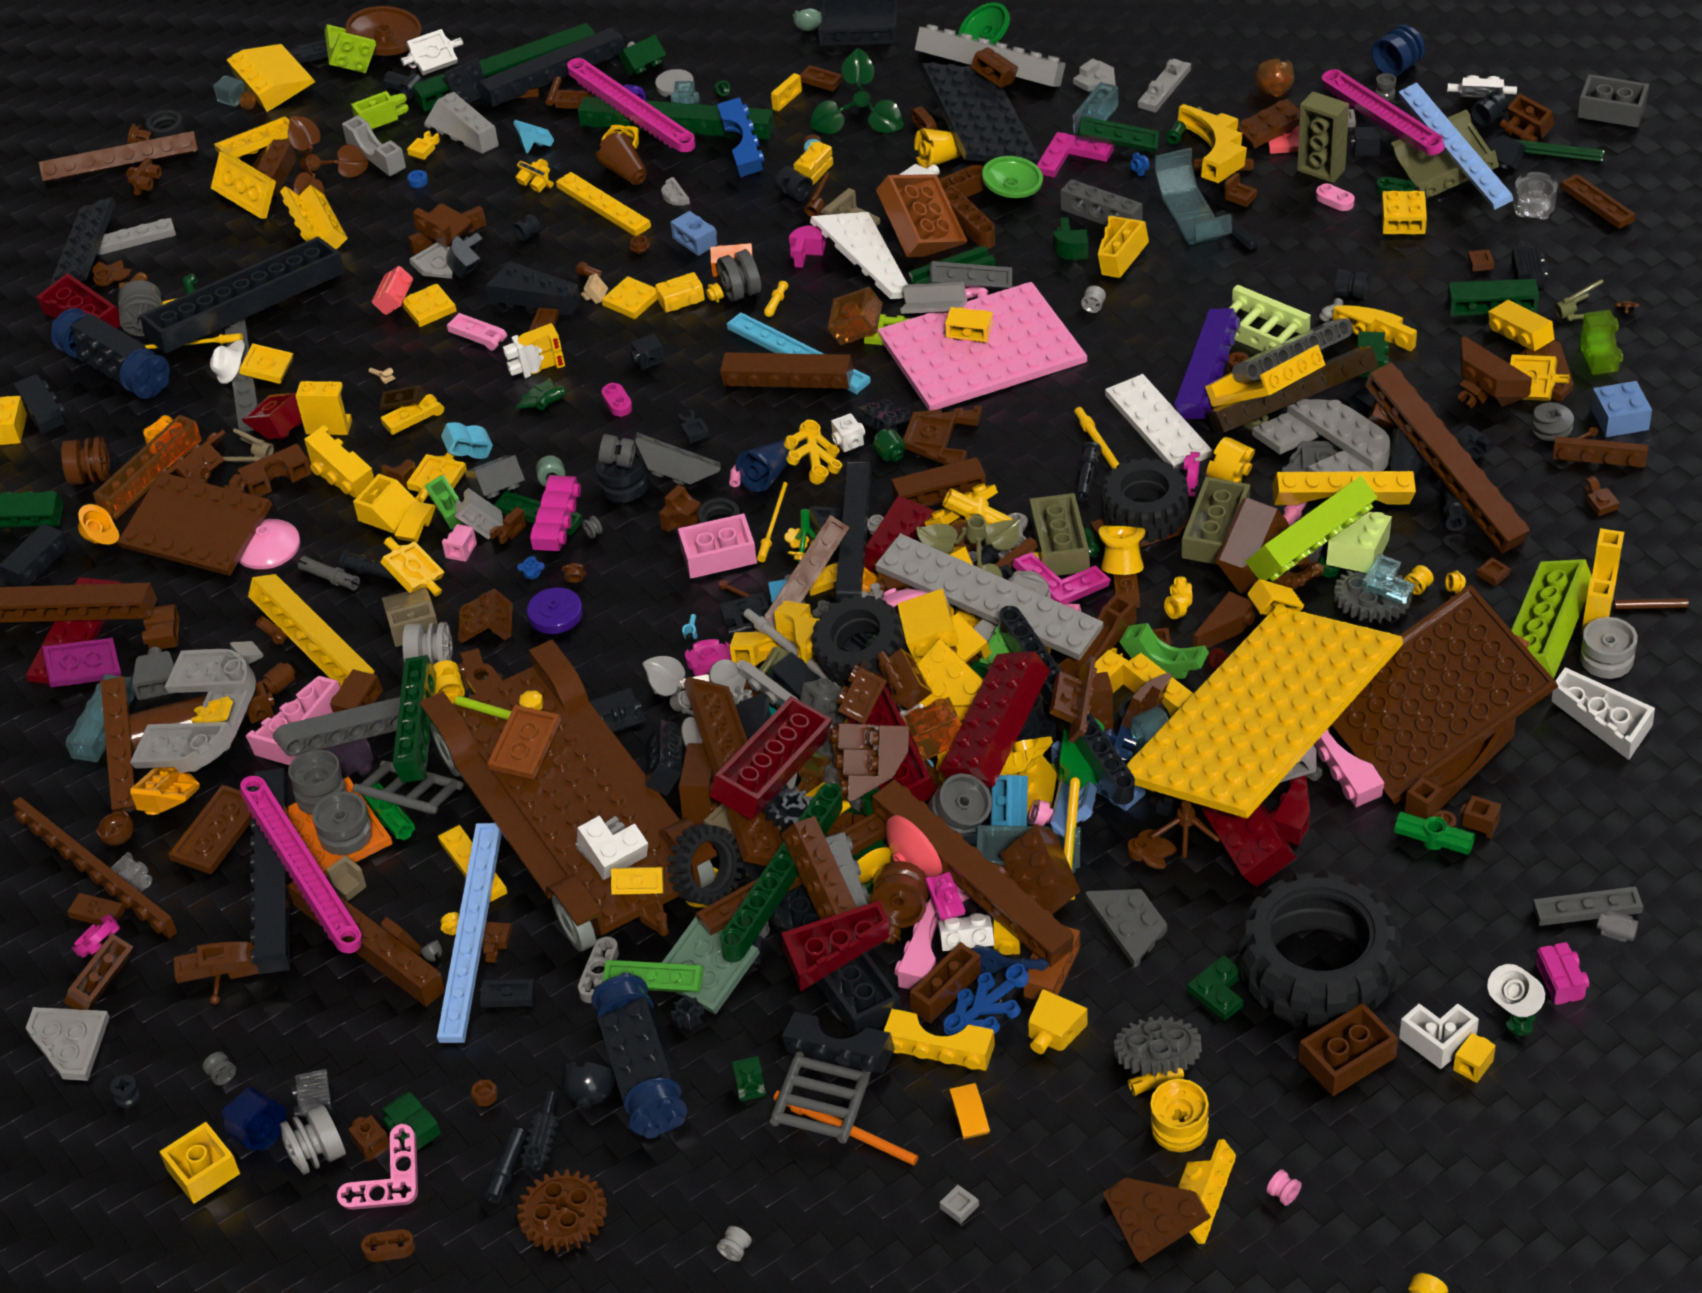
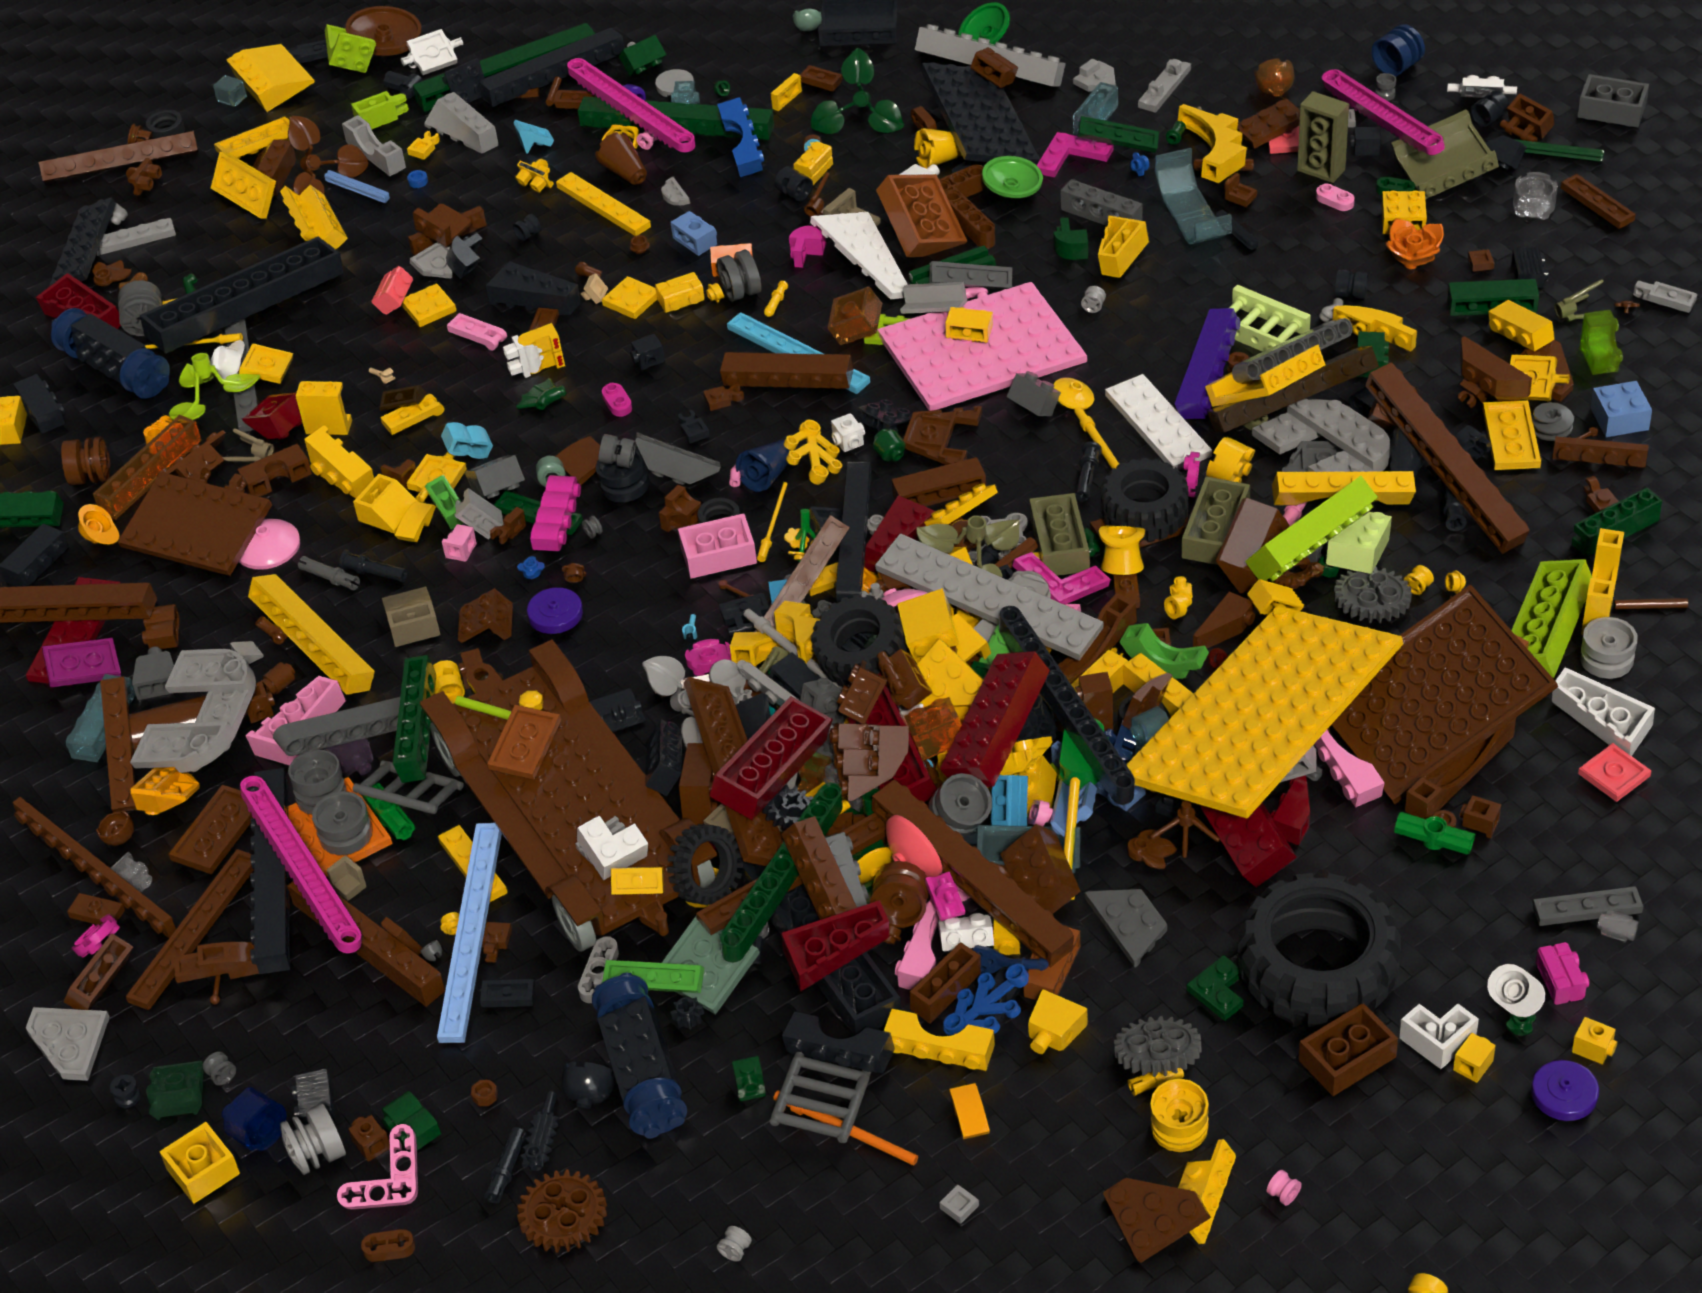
yellow plate [191,696,233,723] -> none
clear orange plate [240,90,256,110] -> none
reddish brown brick [330,669,383,713] -> none
yellow plate [380,537,445,597] -> none
light grey wheel [403,622,453,666] -> none
yellow piece [942,488,1012,526] -> none
reddish brown bracket [1049,656,1097,743] -> none
clear light blue plate [1361,554,1415,605] -> none
light blue plate [1399,83,1513,210] -> none
reddish brown tile [1477,557,1511,586] -> none
none -> light grey arm [110,203,127,225]
none -> reddish brown plate [126,849,254,1010]
none -> clear green slope [146,1061,204,1120]
none -> lime plant [169,353,260,421]
none -> medium blue axle [324,170,390,203]
none -> reddish brown slope [555,436,600,485]
none -> bright pink bush [636,130,659,150]
none -> reddish brown plate [703,384,744,411]
none -> dark grey brick [1007,371,1064,416]
none -> yellow dish [1053,378,1094,410]
none -> orange brick [1386,218,1444,269]
none -> yellow plate [1482,400,1541,470]
none -> dark purple wheel [1531,1060,1599,1121]
none -> dark green brick [1571,488,1663,558]
none -> yellow brick [1572,1017,1618,1065]
none -> coral plate [1578,743,1652,802]
none -> light grey hinge [1633,281,1697,313]

